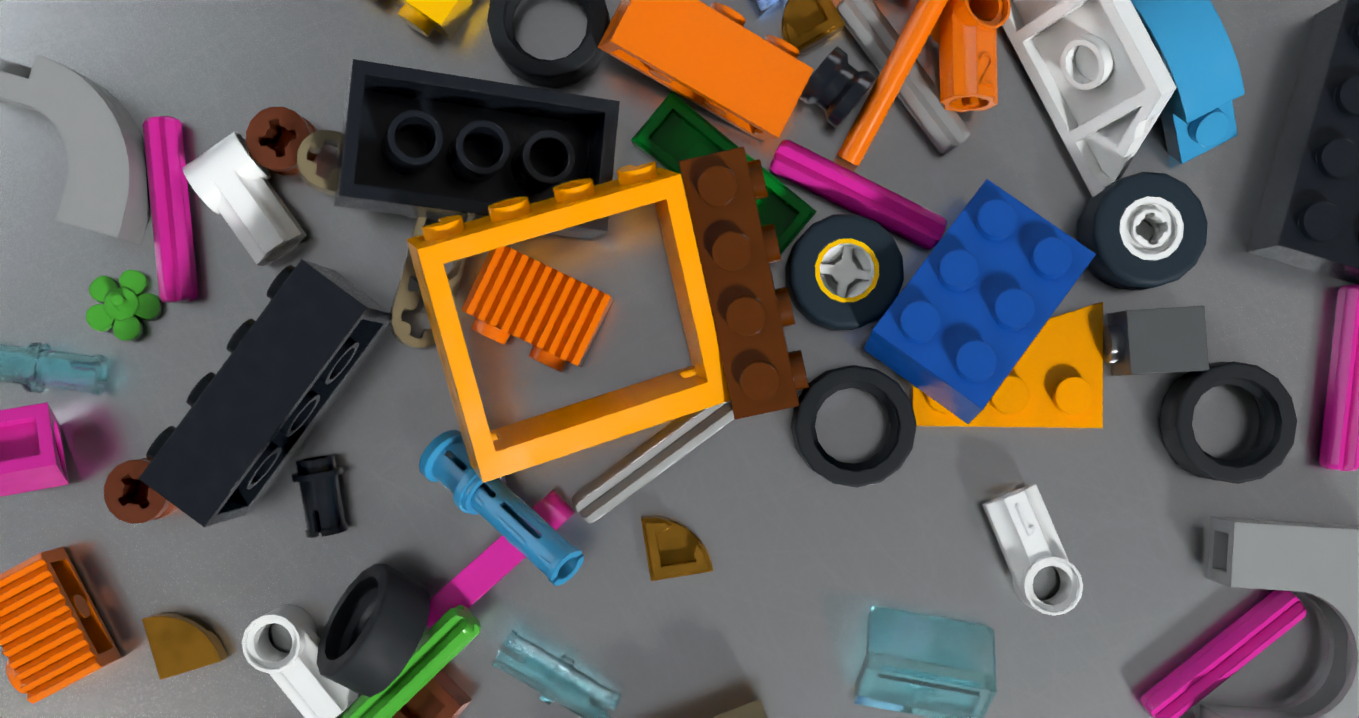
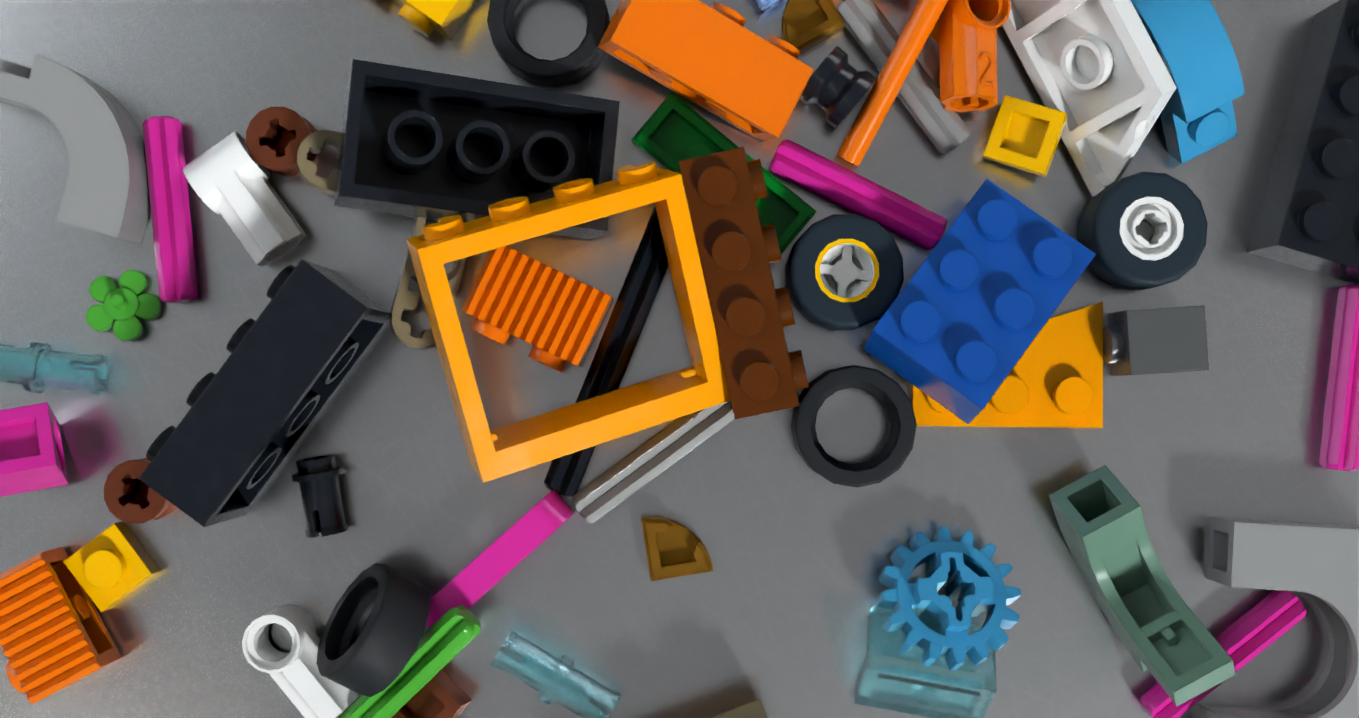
pearl gold tile [142,613,228,680] -> none
dark azure pin [419,430,584,586] -> none
white piece [982,484,1083,616] -> none
black tyre [1160,361,1297,484] -> none
none -> yellow plate [63,521,161,612]
none -> black axle [544,207,669,497]
none -> dark azure gear [876,526,1021,671]
none -> yellow plate [983,95,1068,177]
none -> sand green arch [1049,465,1236,706]

